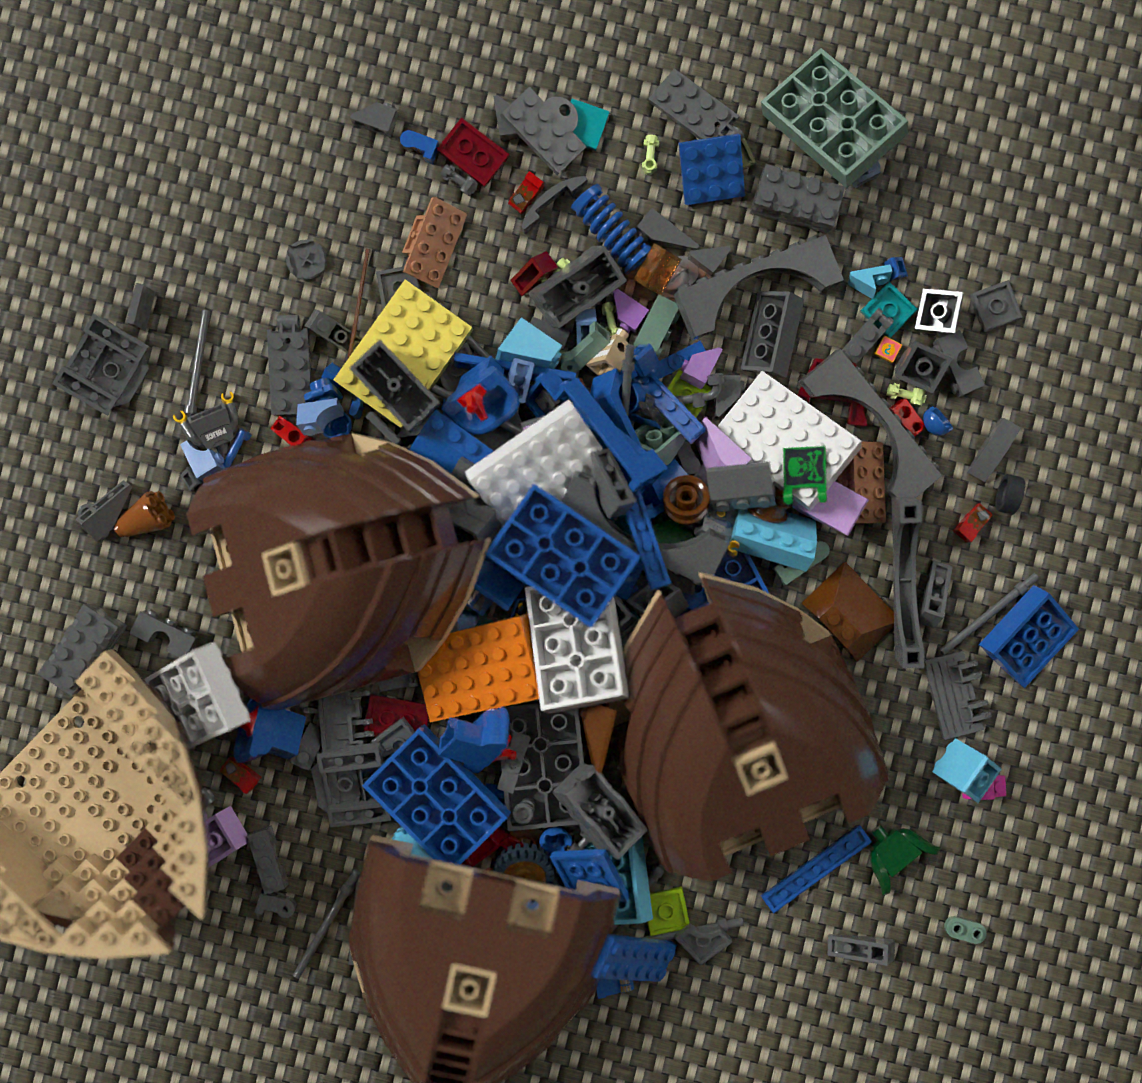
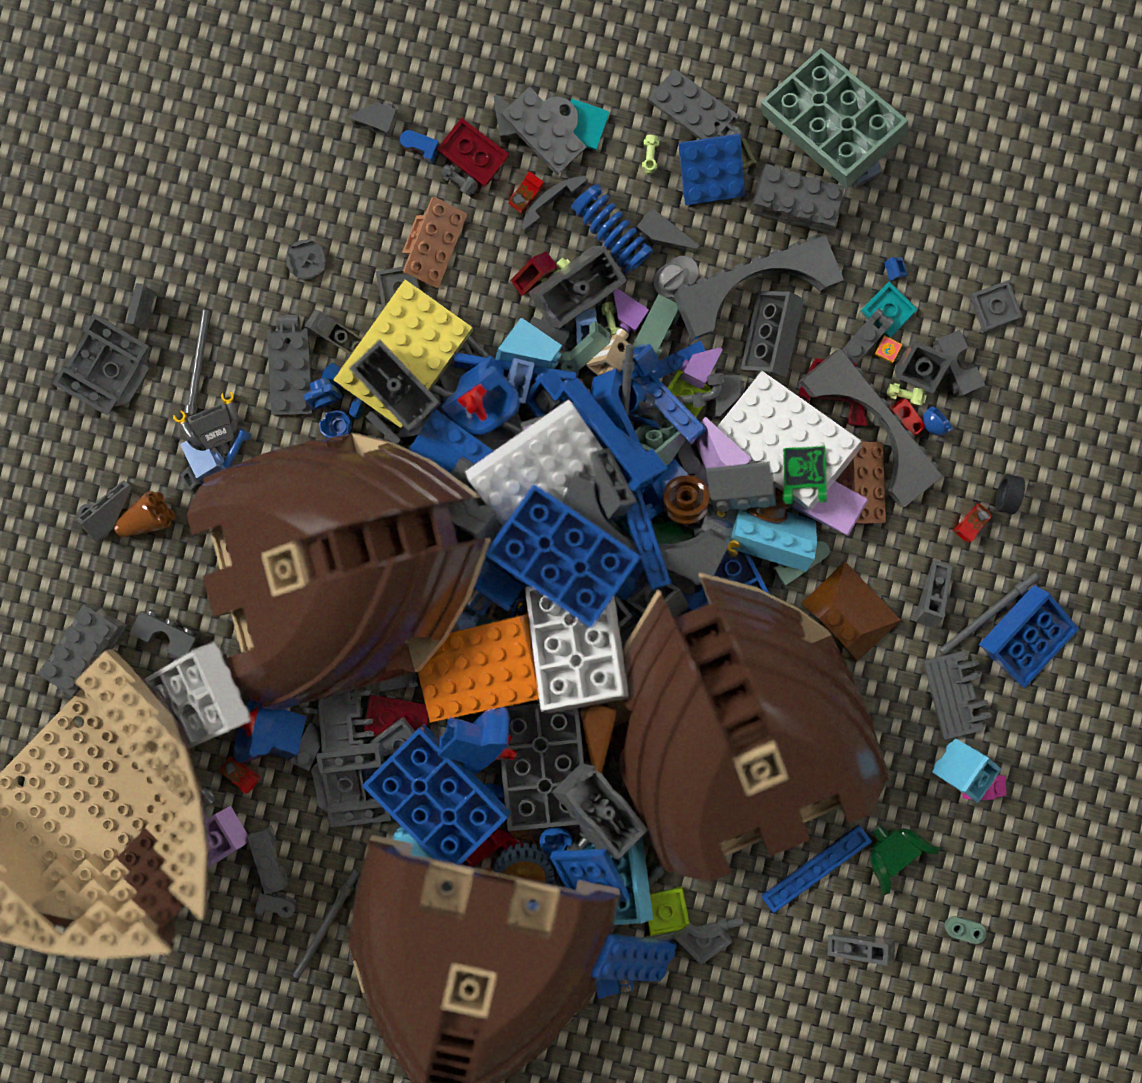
red leg [270,416,312,446] -> none
medium blue arch [297,398,344,436] -> none
reddish brown axle [347,249,370,358] -> none
dark grey piece [497,732,530,794] -> none
dark grey tile [513,802,534,824] -> none
clear orange brick [634,243,682,295] -> none
dark grey slope [687,246,731,276] -> none
medium azure slope [848,265,892,299] -> none
dark grey arch [892,497,924,669] -> none
dark grey slope [915,289,964,336] -> none
dark grey slope [967,418,1021,482] -> none

